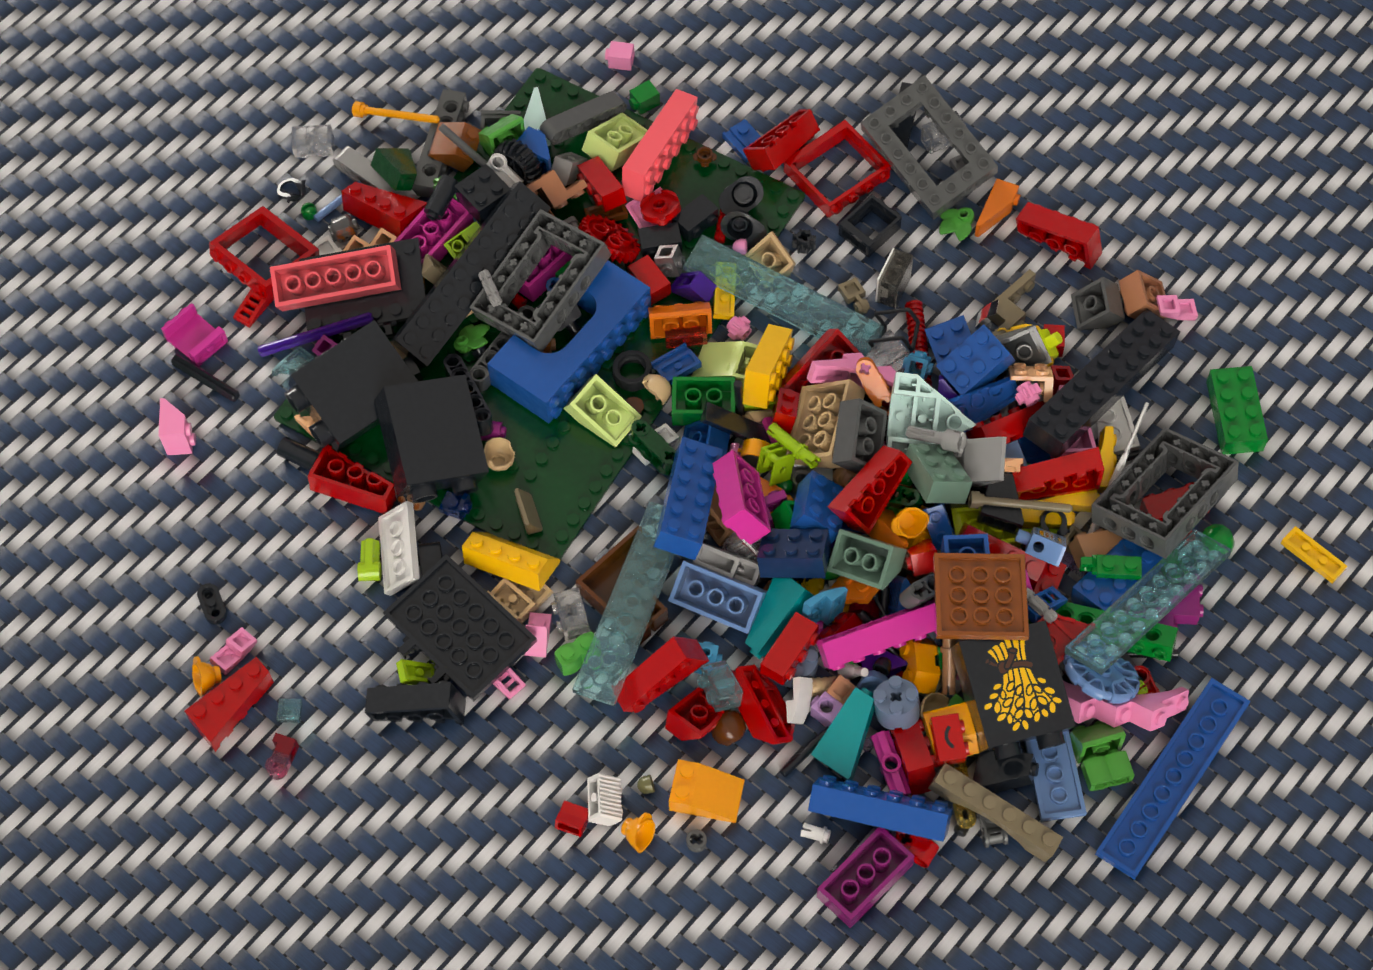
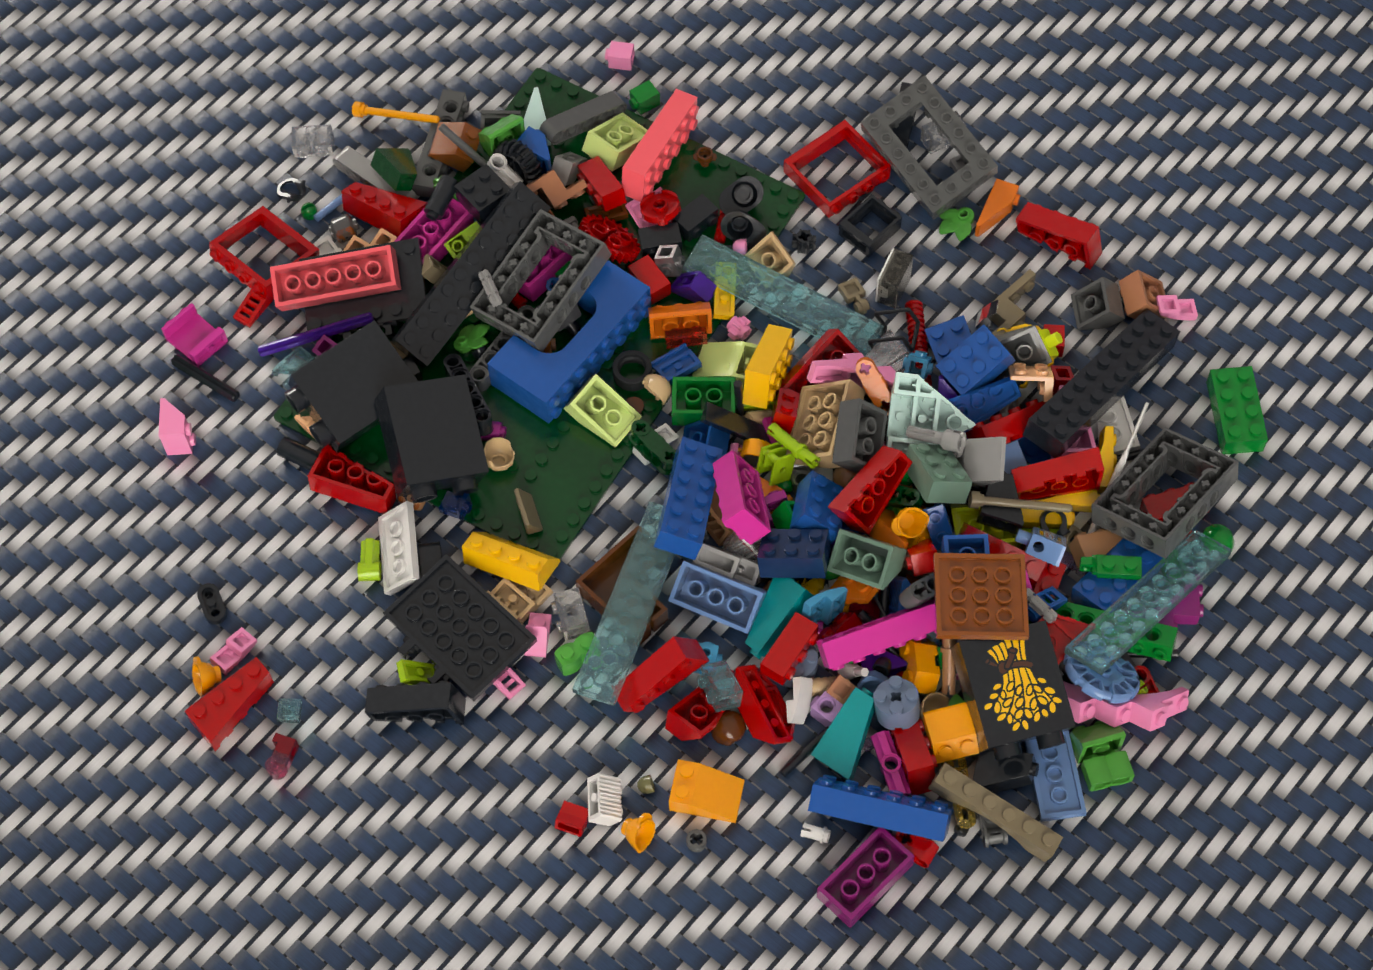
blue plate [722,119,761,163] -> none
red wedge [743,109,820,172] -> none
red brick [929,713,970,767] -> none
light nougat slope [1004,458,1024,472] -> none
bright pink gear [1015,381,1042,407] -> none
blue plate [1095,678,1251,880] -> none
yellow plate [1280,526,1347,584] -> none

